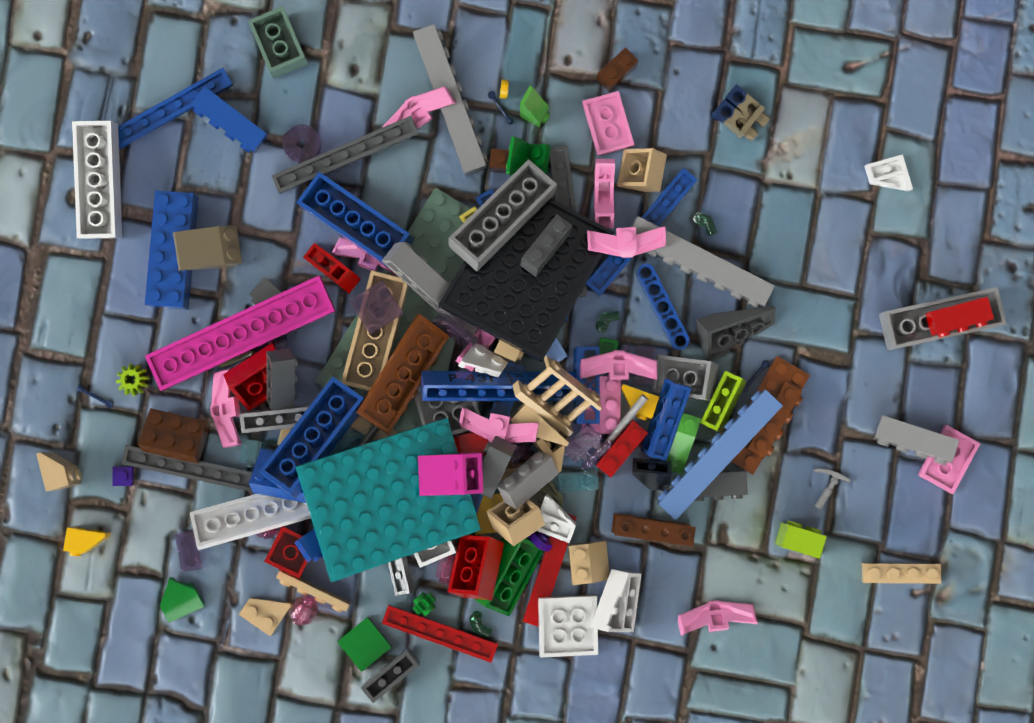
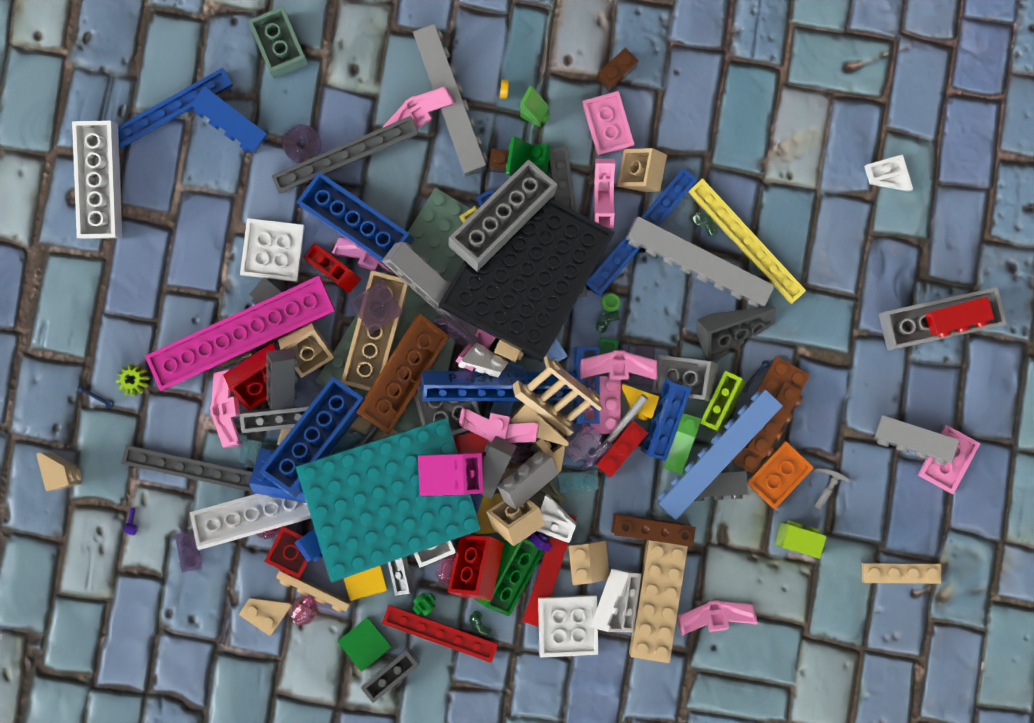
yellow slope [63,526,111,556] -> none
dark purple plate [112,466,134,486] -> none
reddish brown brick [138,408,210,464] -> none
blue brick [145,190,199,310] -> none
green slope [160,577,205,623] -> none
dark tan slope [173,225,242,271] -> none
dark blue hinge [488,91,514,125] -> none
dark grey brick [520,214,572,277] -> none
bright pink plate [587,226,666,258] -> none
black slope [632,458,672,491] -> none
blue beam [636,263,690,351] -> none
dark tan hips [710,84,770,142] -> none
none -> dark purple hand [124,507,138,536]
none -> white plate [240,218,305,282]
none -> tan brick [278,322,334,378]
none -> yellow tile [344,565,388,601]
none -> bright green plate [601,293,621,312]
none -> tan brick [629,540,688,663]
none -> light yellow plate [688,178,806,304]
none -> orange plate [747,441,814,510]

